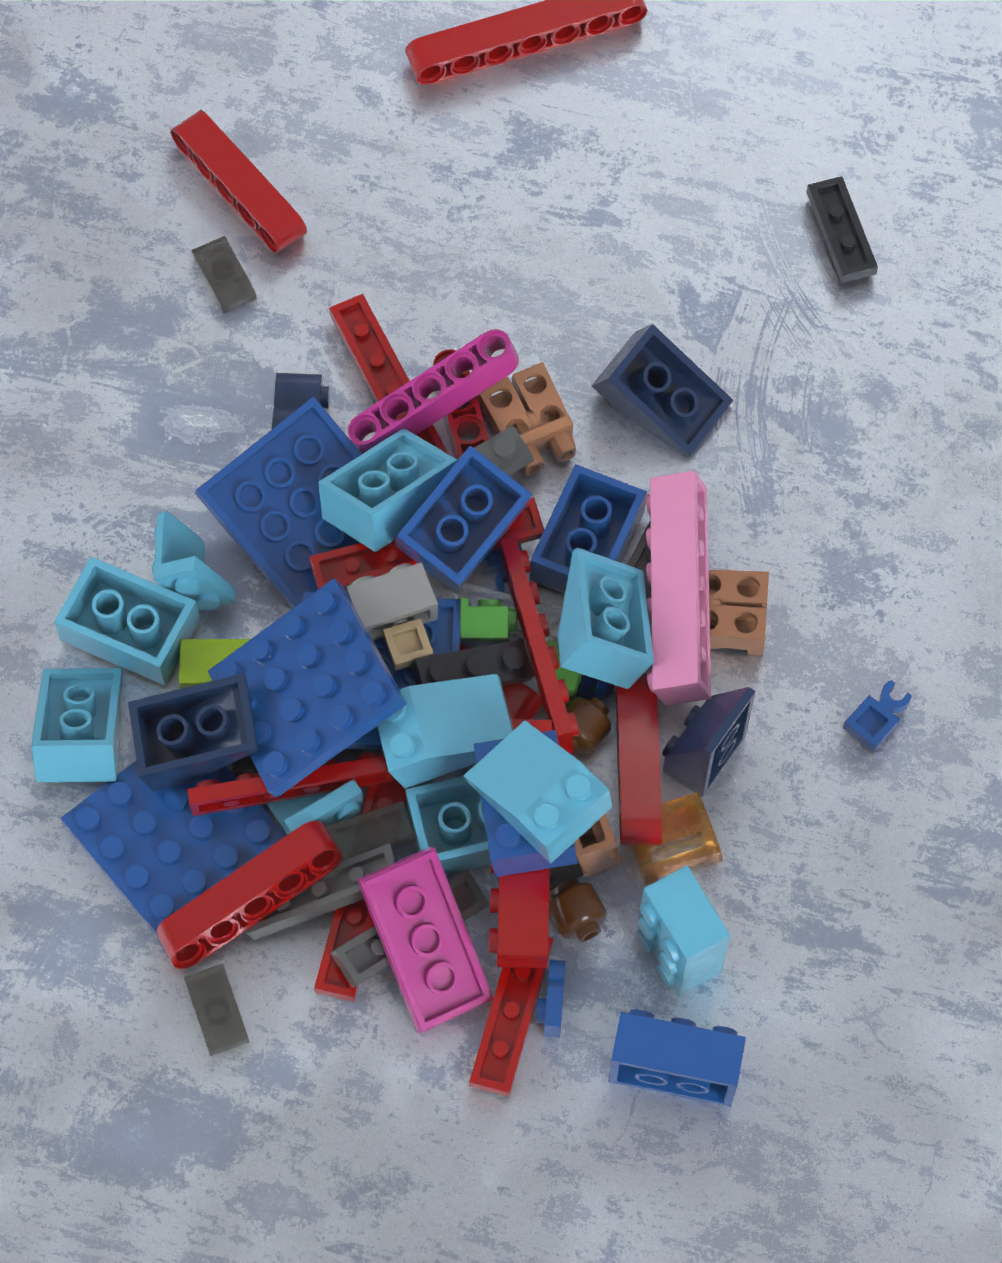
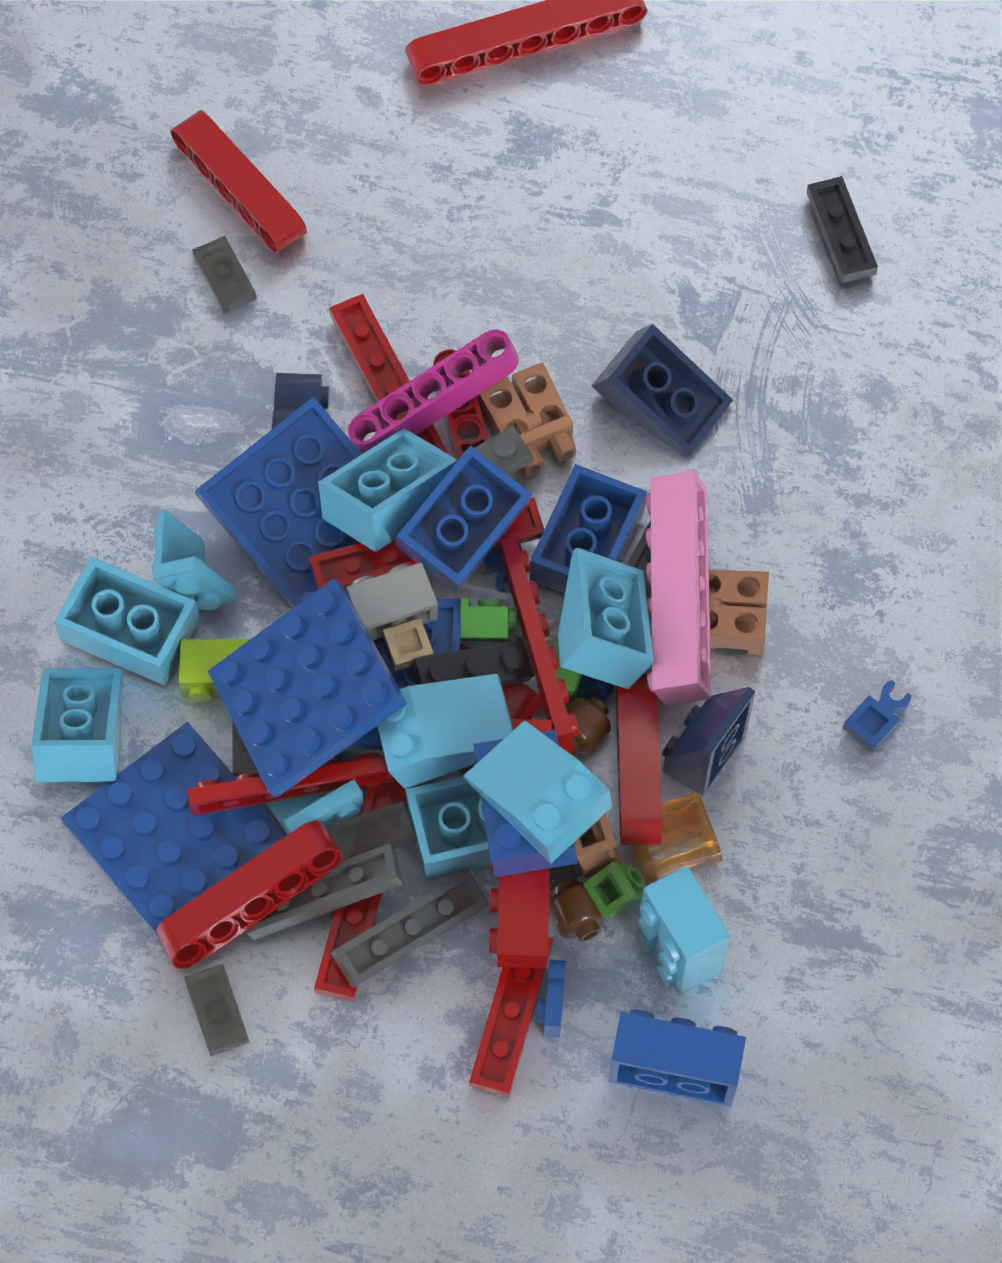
dark blue slope [128,673,259,792] -> none
dark pink plate [356,847,493,1033] -> none
none -> bright green brick [583,861,645,919]

